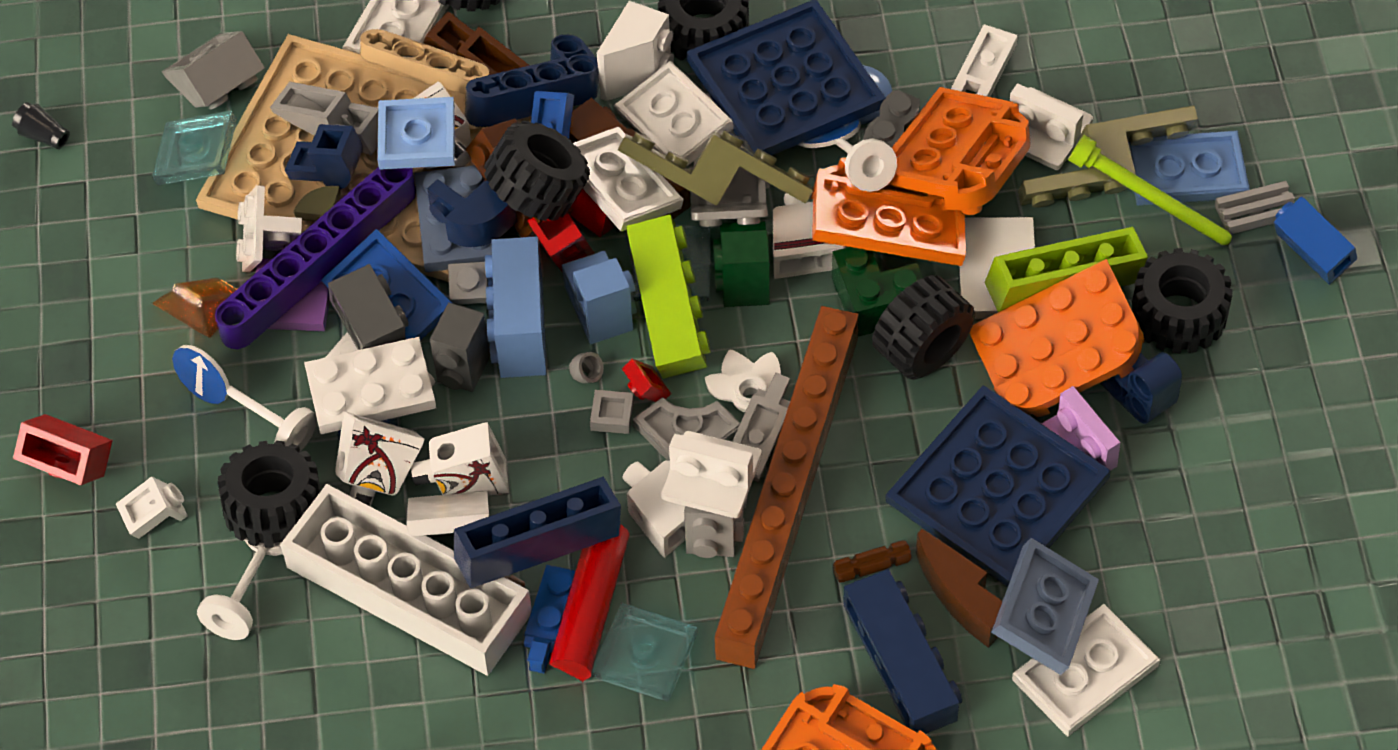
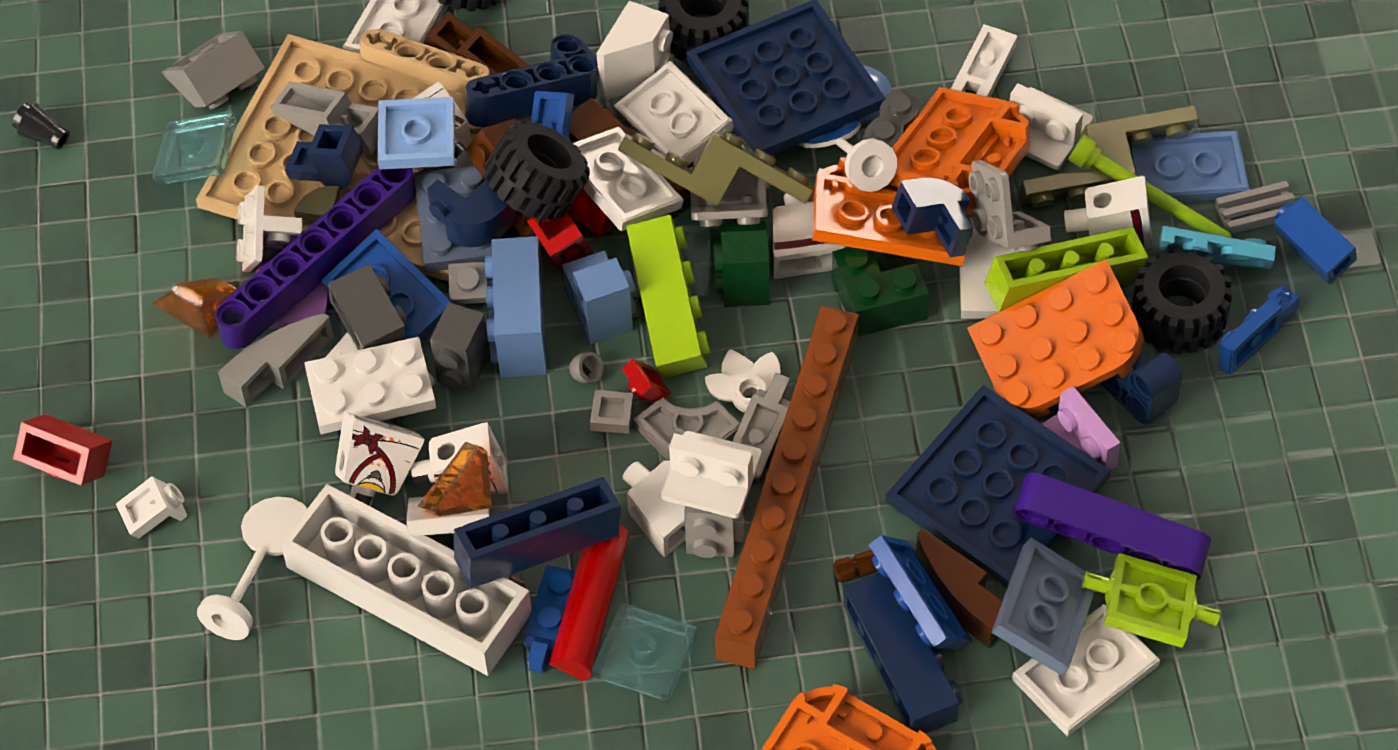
piece [172,345,317,452] -> none
black tyre [218,440,321,548] -> none
black tyre [872,275,976,380] -> none
none -> light grey slope [218,313,334,408]
none -> clear orange slope [418,442,492,517]
none -> blue plate [868,535,972,650]
none -> dark blue brick [891,178,973,257]
none -> light grey bracket [969,160,1051,251]
none -> dark purple beam [1014,473,1212,580]
none -> white torso [1064,176,1153,249]
none -> lime plate [1081,553,1221,648]
none -> medium azure wing [1156,226,1276,269]
none -> blue hinge [1218,285,1300,375]

